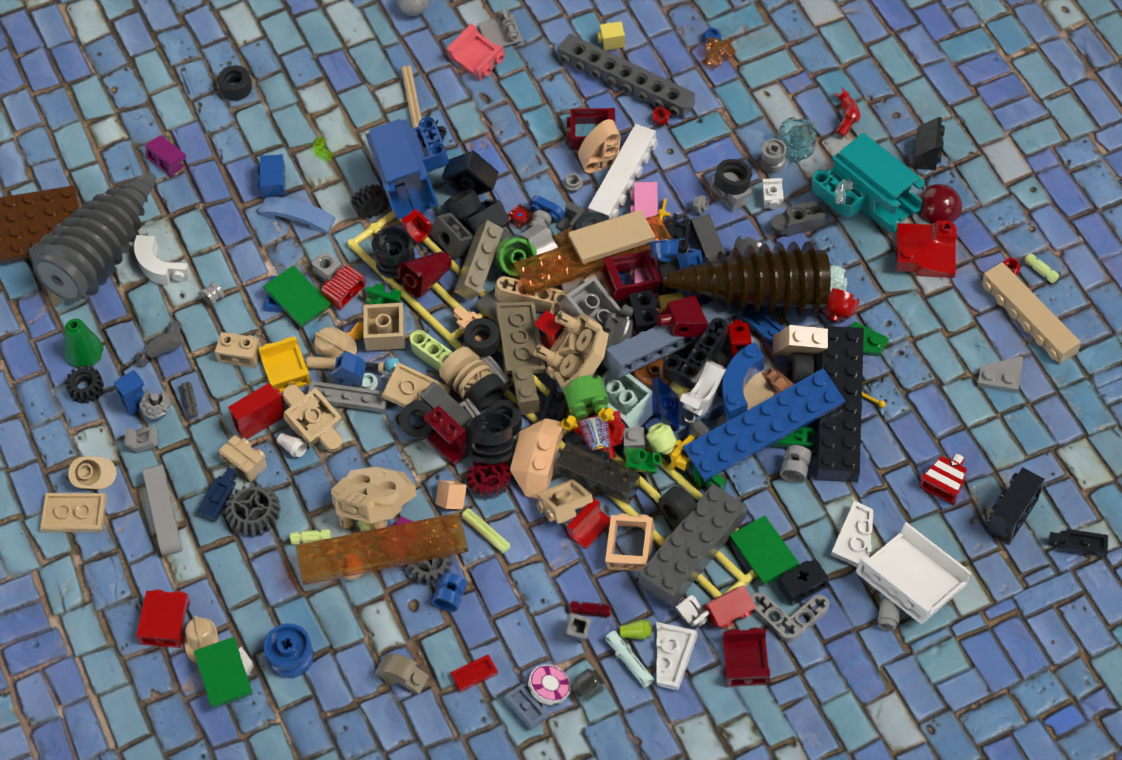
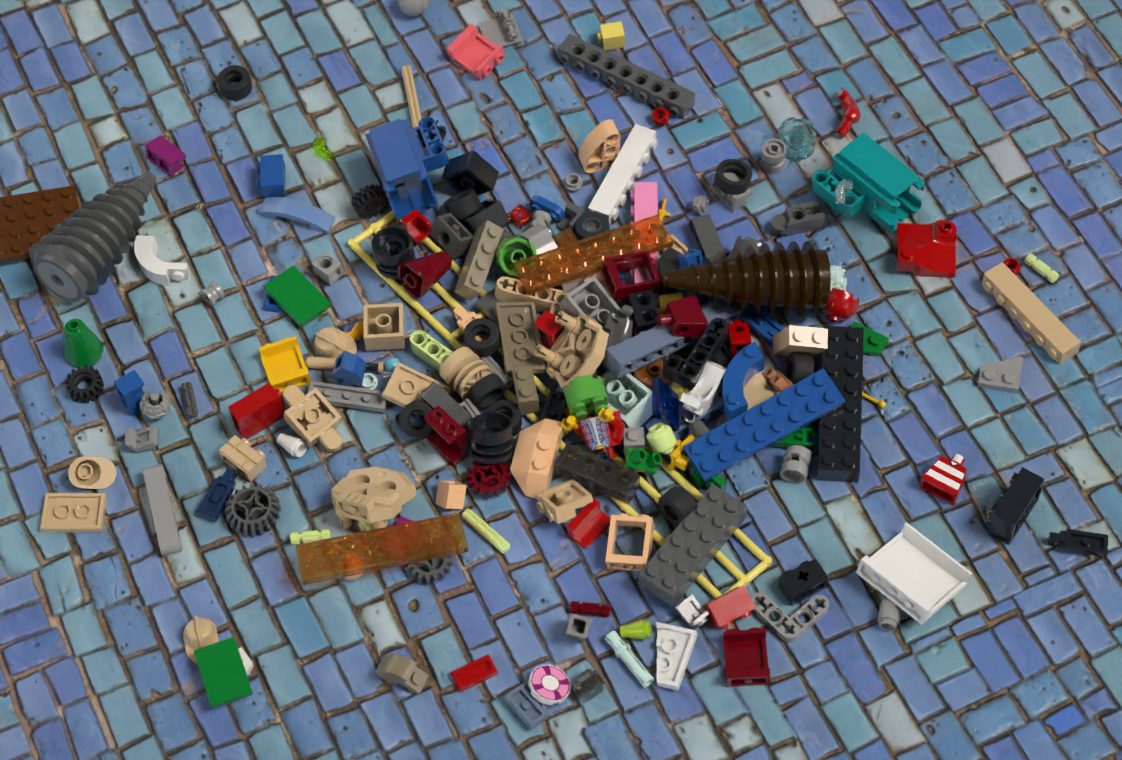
dark grey arm [135,321,182,367] -> none
red panel [136,589,191,648] -> none
tan brick [215,332,261,368] -> none
blue wheel [264,623,314,678] -> none
red brick [322,264,366,310] -> none
green hips [365,283,402,305] -> none
blue wheel [432,573,467,612] -> none
dark red window [567,108,616,150] -> none
tan tile [568,210,656,264] -> none
blue piece [646,238,685,262] -> none
black hinge [668,213,690,254] -> none
clear orange hips [701,37,736,69] -> none
blue plate [703,27,721,45] -> none
green tile [730,515,799,586] -> none
white brick [762,178,784,209] -> none
white wing [830,501,873,568] -> none
pearl dark grey slope [913,117,945,171] -> none
dark red piece [918,184,962,224] -> none

